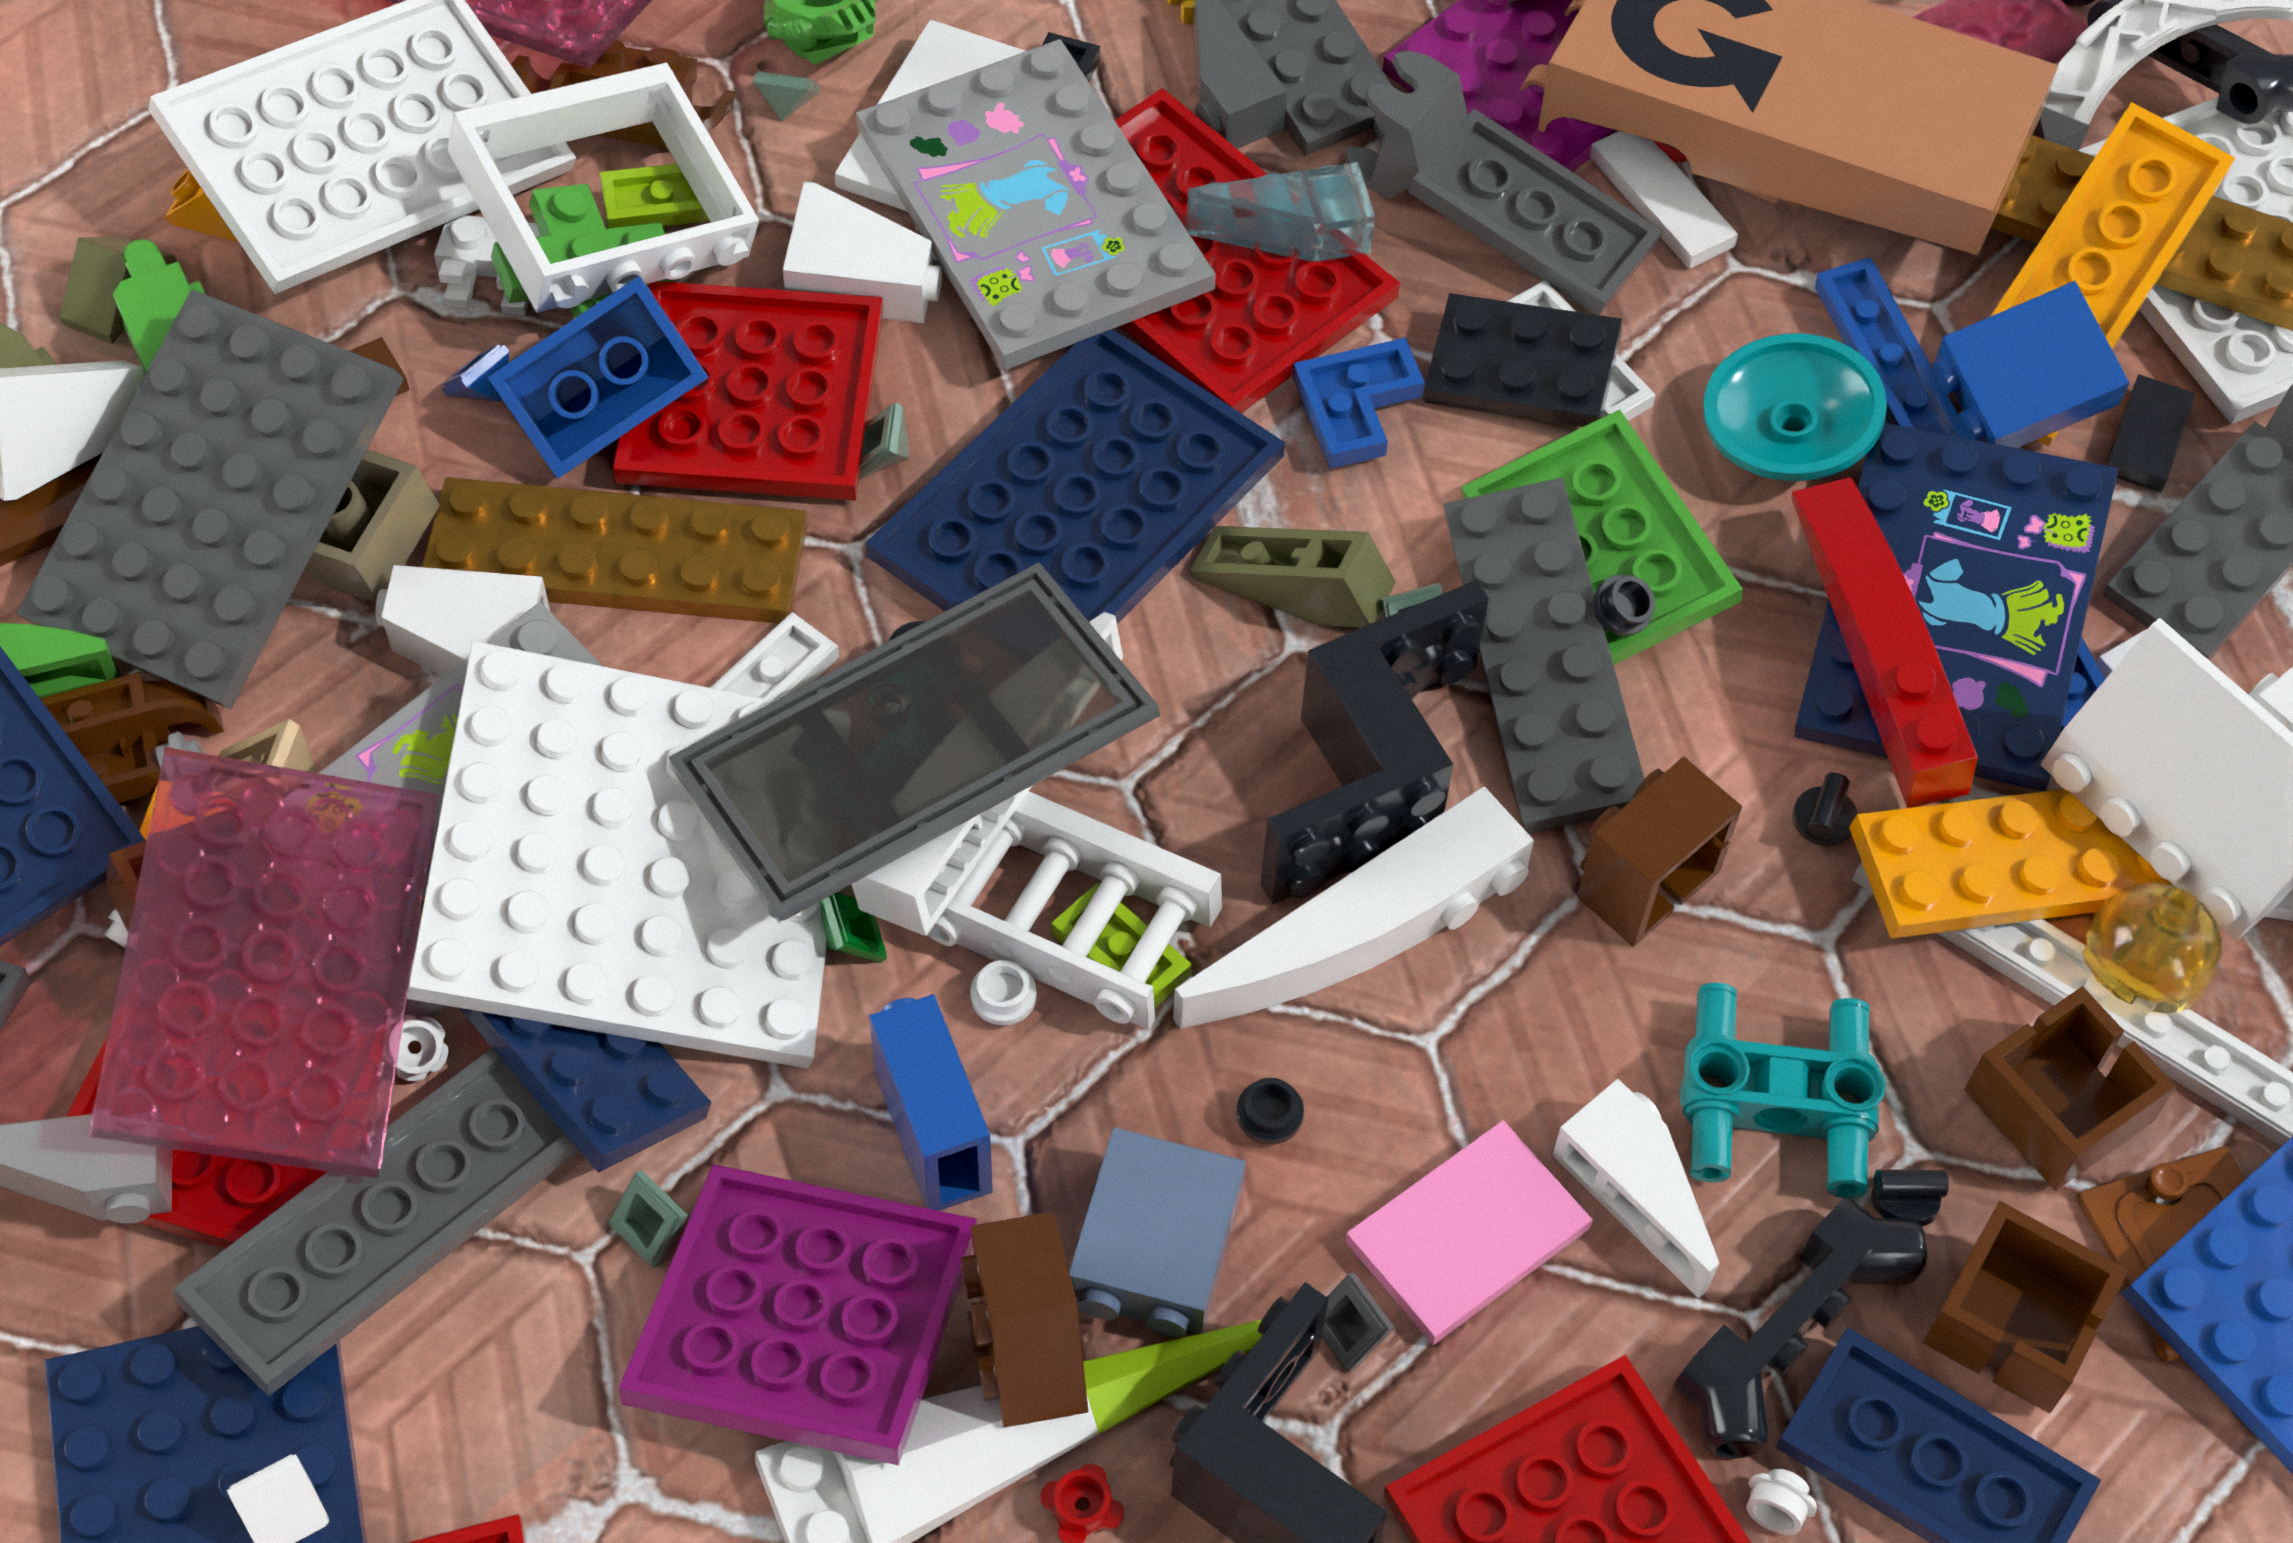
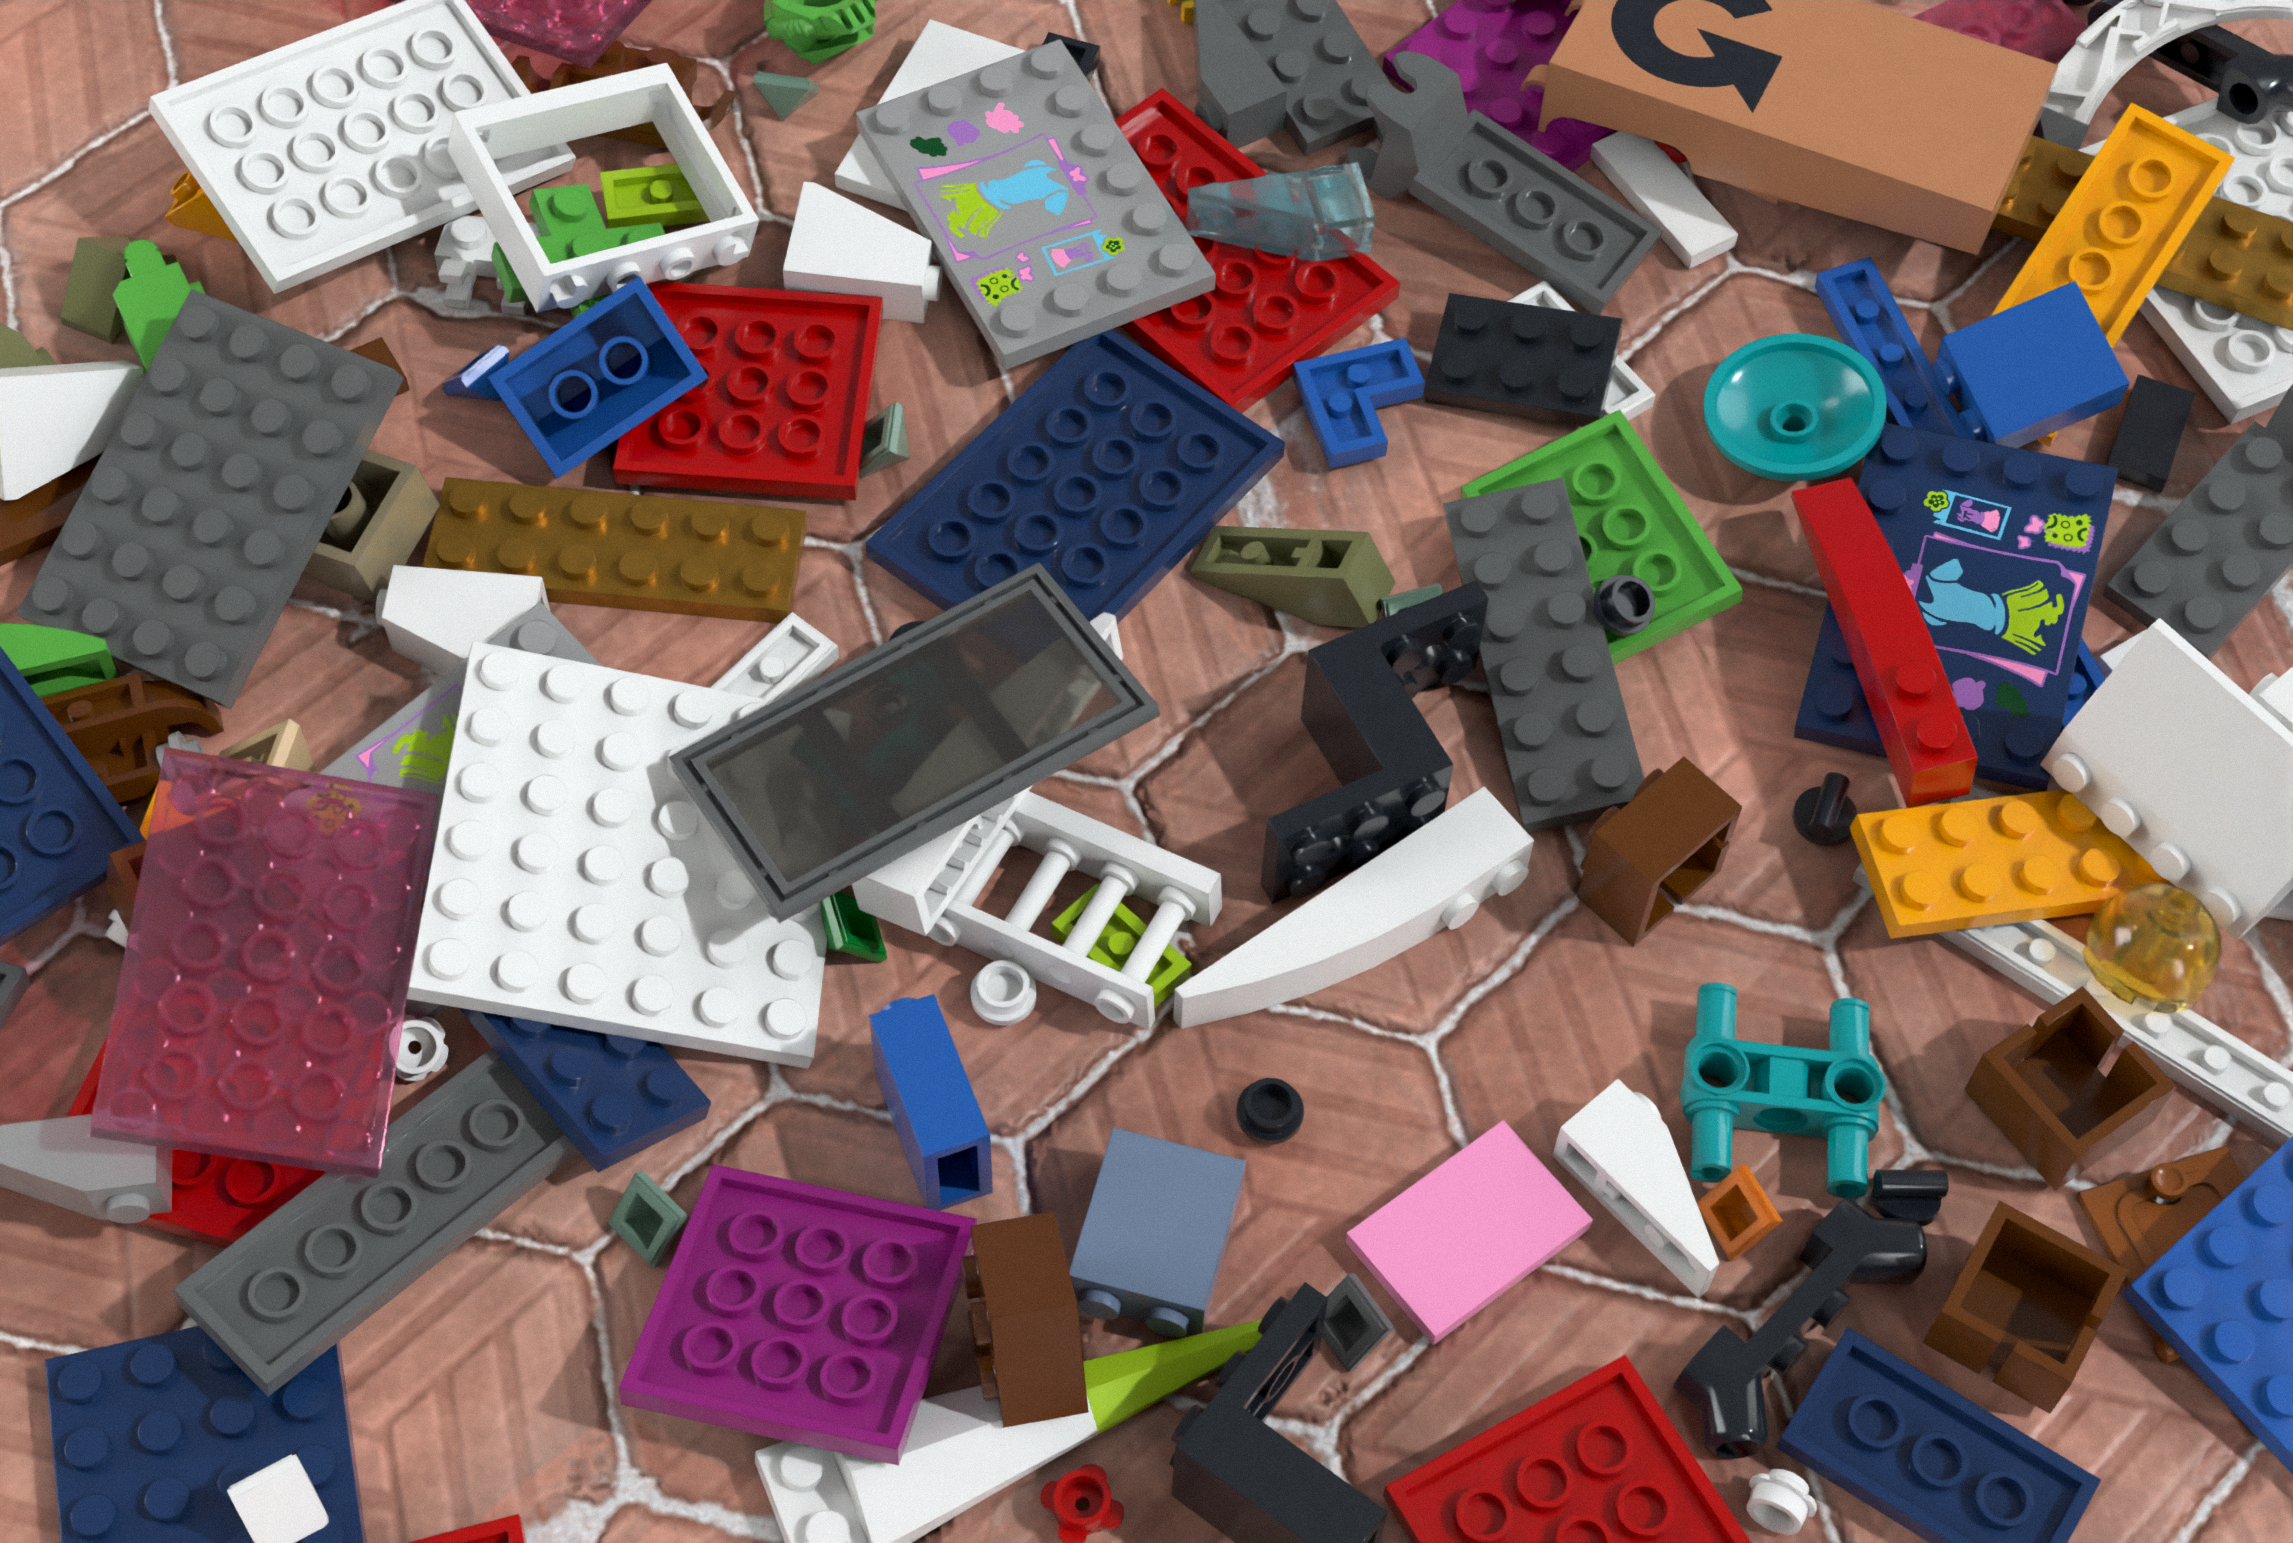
none -> orange slope [1696,1164,1782,1261]

